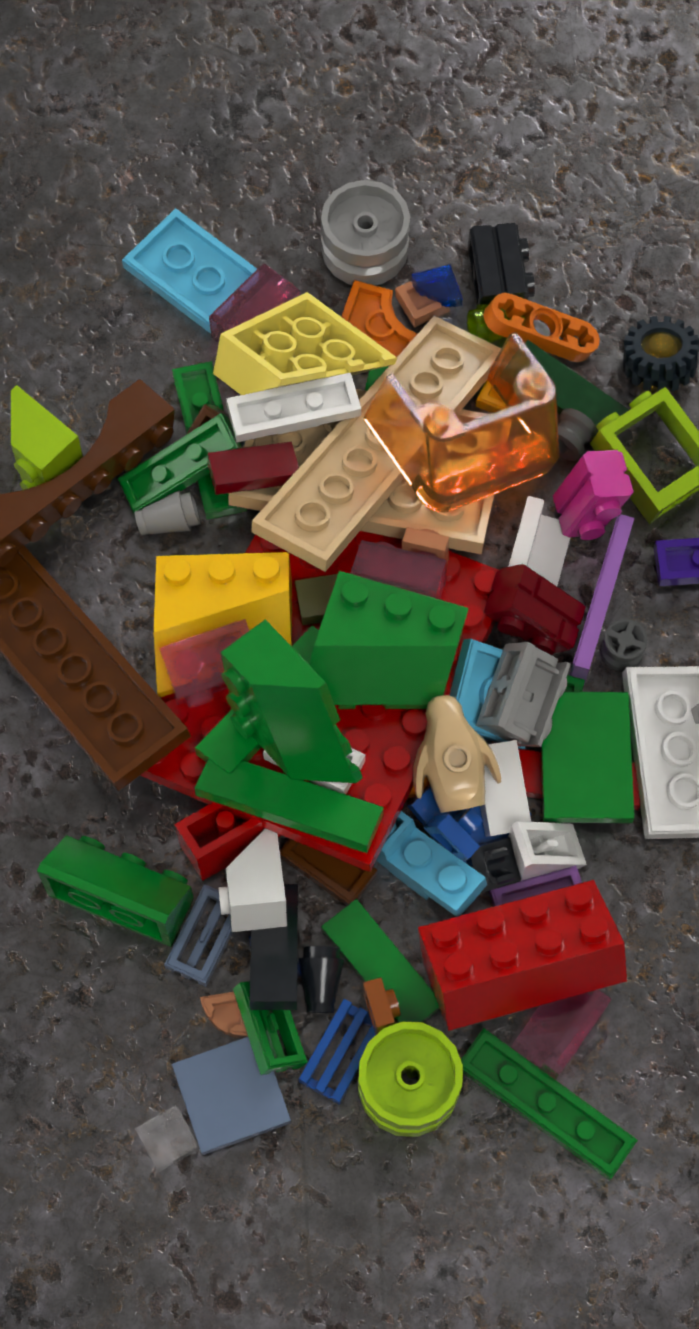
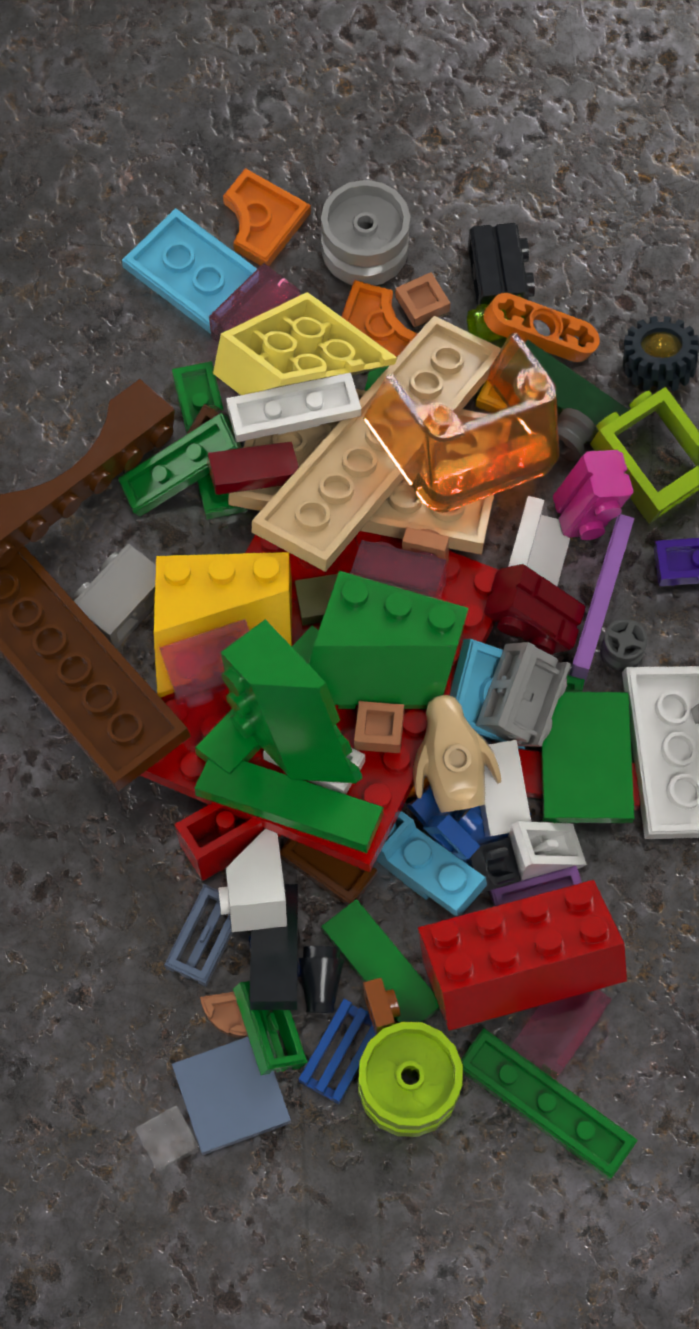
lime slope [11,385,83,490] -> none
green slope [37,835,194,947] -> none
light grey cone [135,490,200,536] -> none
clear blue tile [411,264,463,307] -> none
none -> light grey hinge [72,544,156,649]
none -> orange tile [223,168,311,269]
none -> nougat plate [354,701,404,753]

